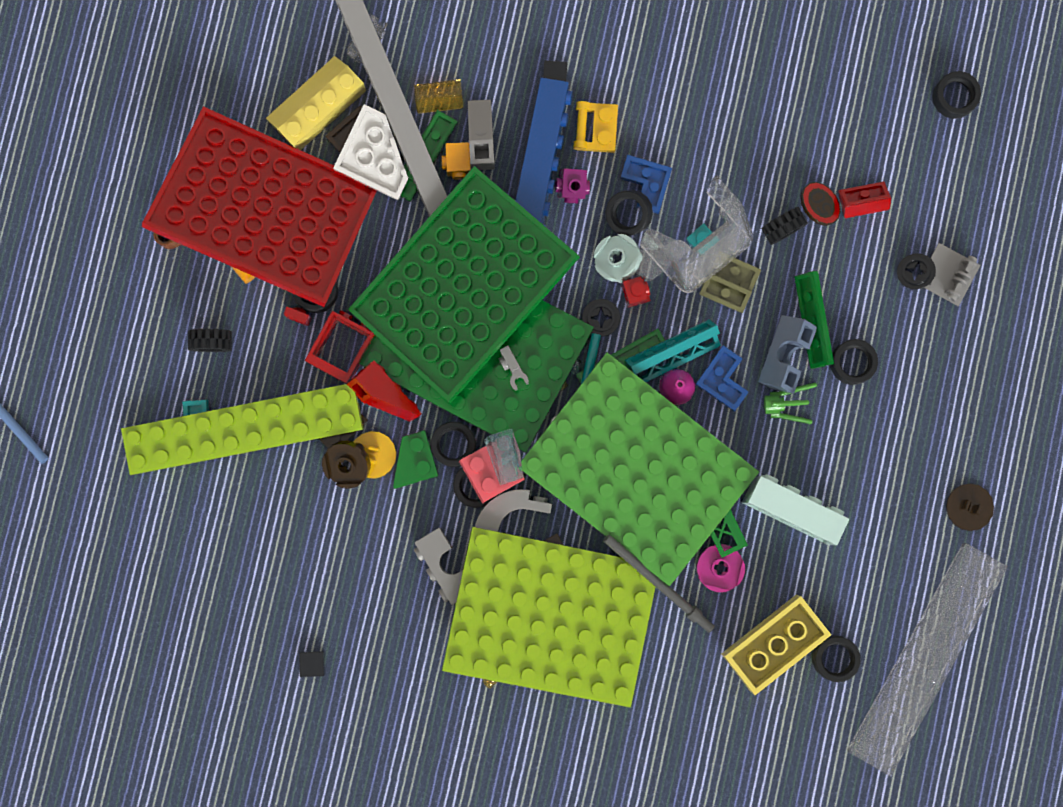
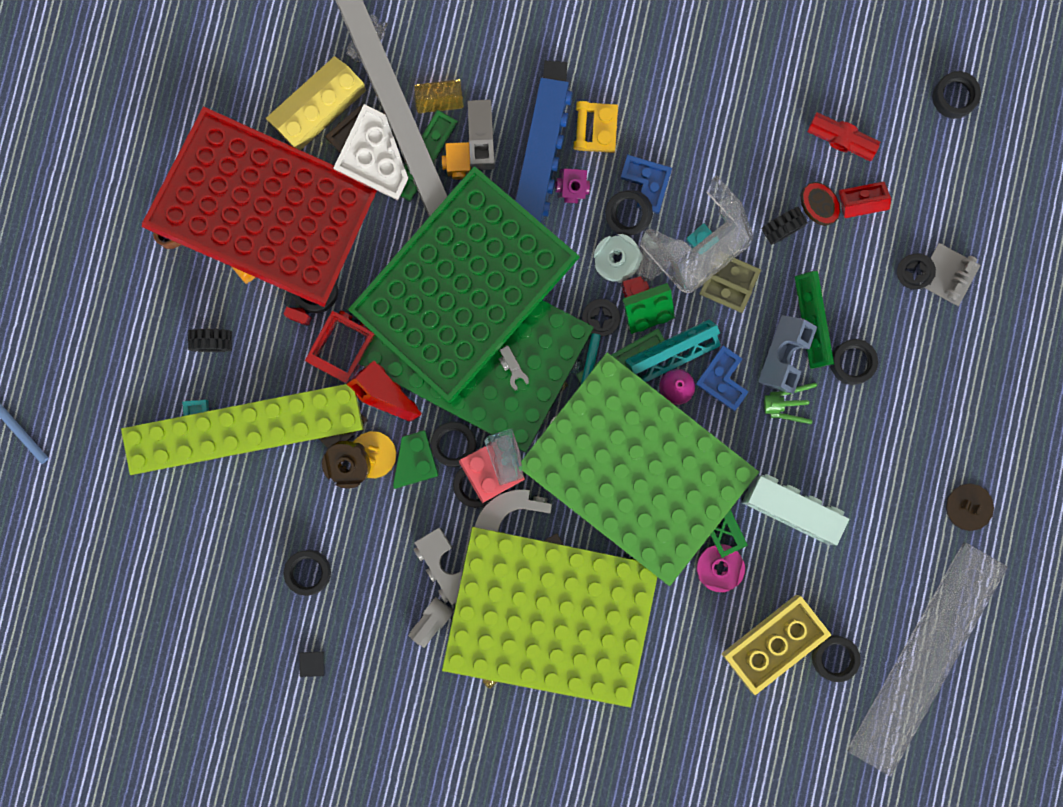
dark grey bar [603,534,715,633] -> none
none -> black tyre [283,550,331,596]
none -> light grey piece [408,597,454,648]
none -> green plate [622,283,675,334]
none -> red piece [807,112,881,161]

